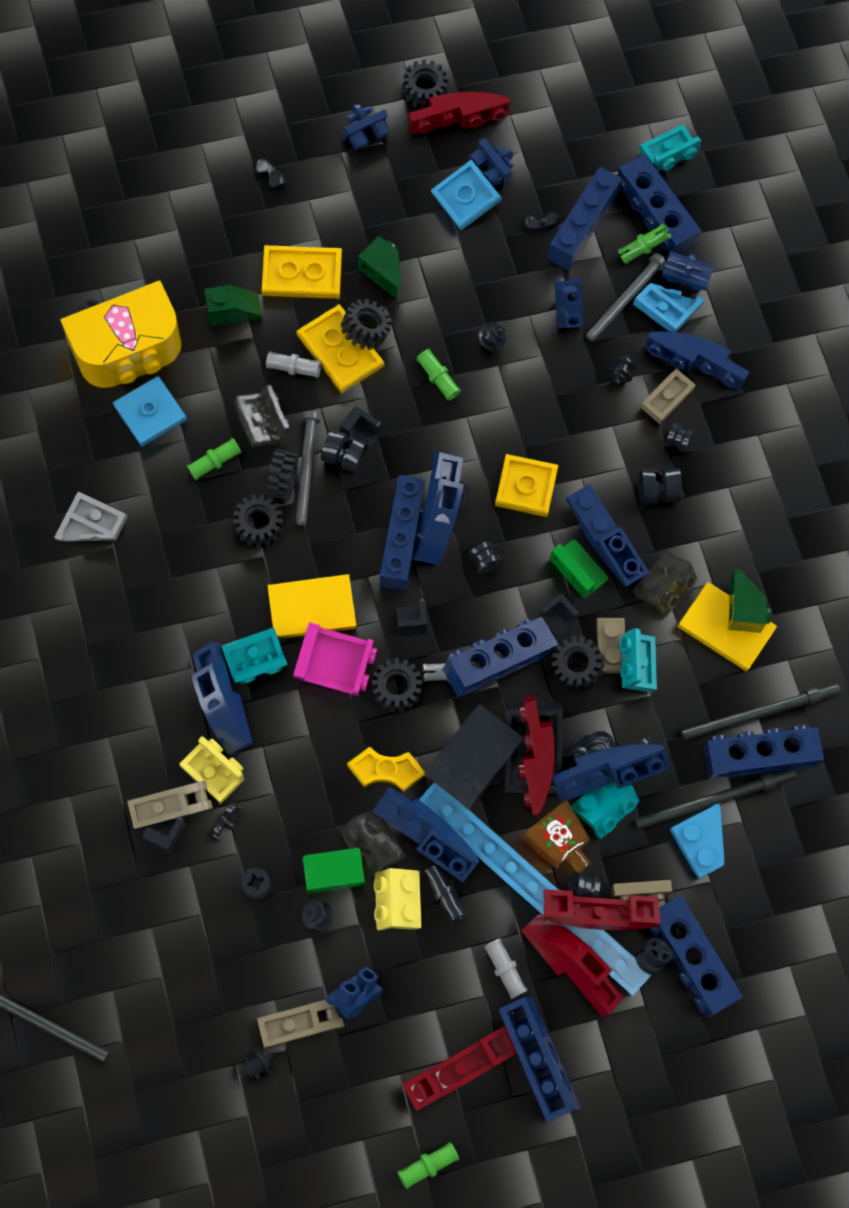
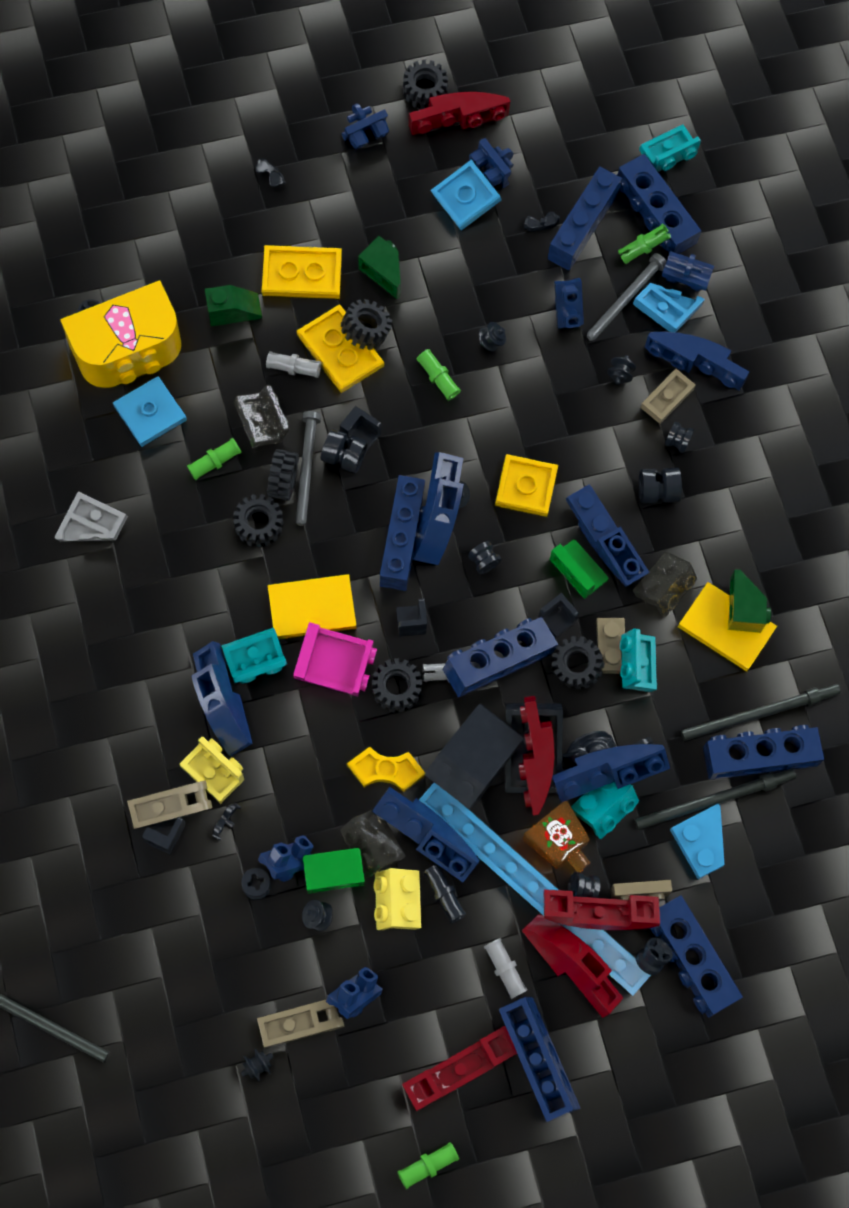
none -> dark blue hips [258,835,313,882]

